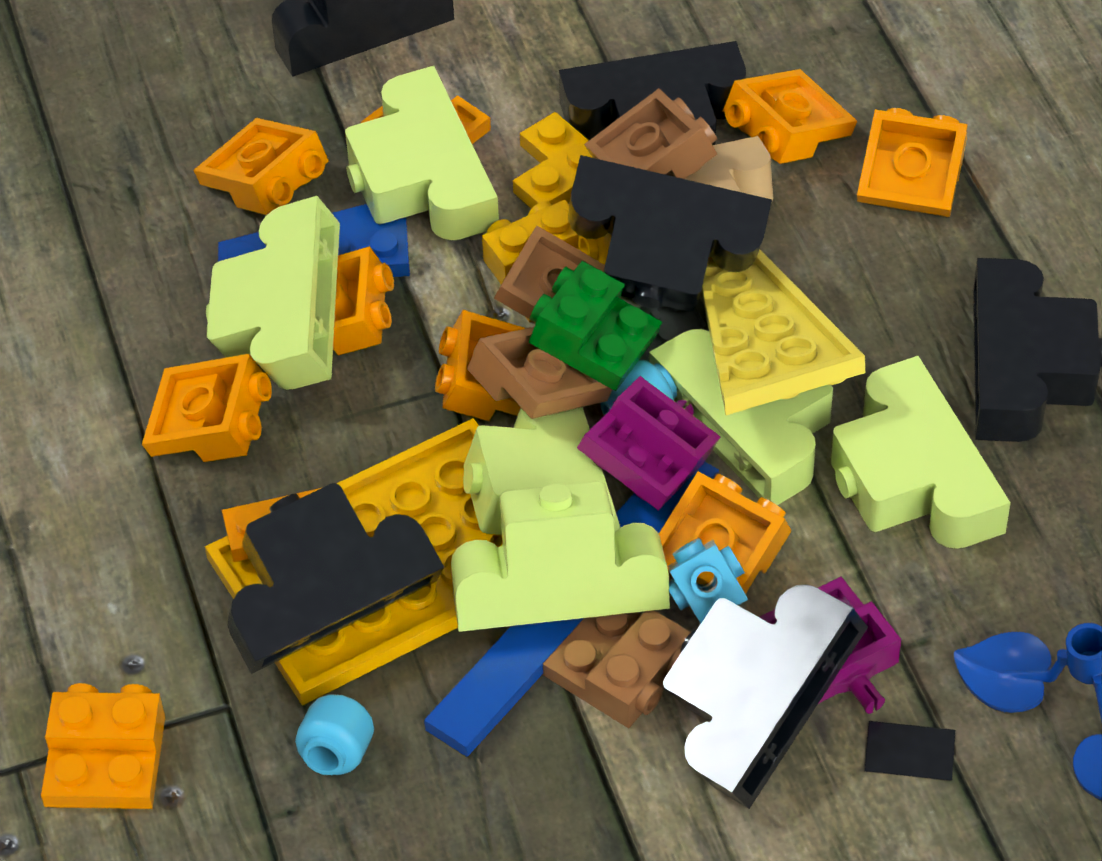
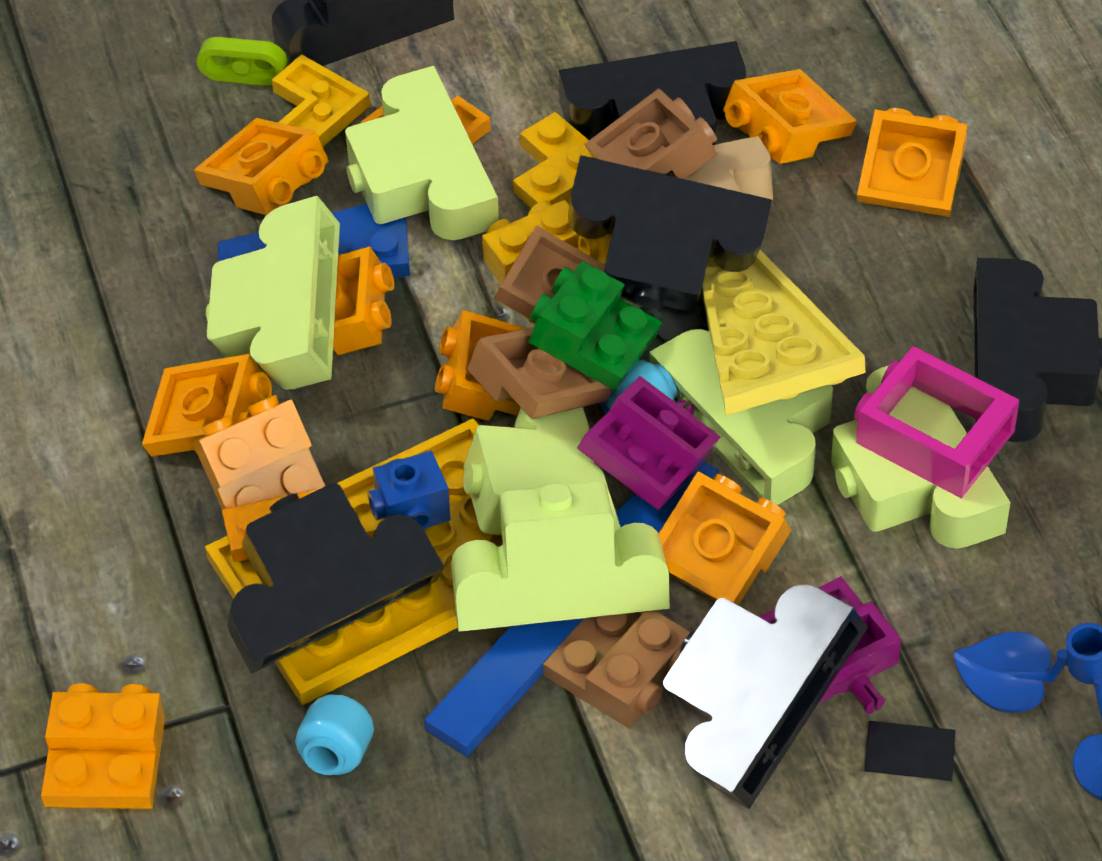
medium azure brick [668,538,748,624] -> none
none -> light orange plate [192,395,325,510]
none -> lime plate [196,37,288,86]
none -> yellow plate [272,54,371,147]
none -> blue brick [367,451,451,530]
none -> dark pink window [854,346,1019,499]

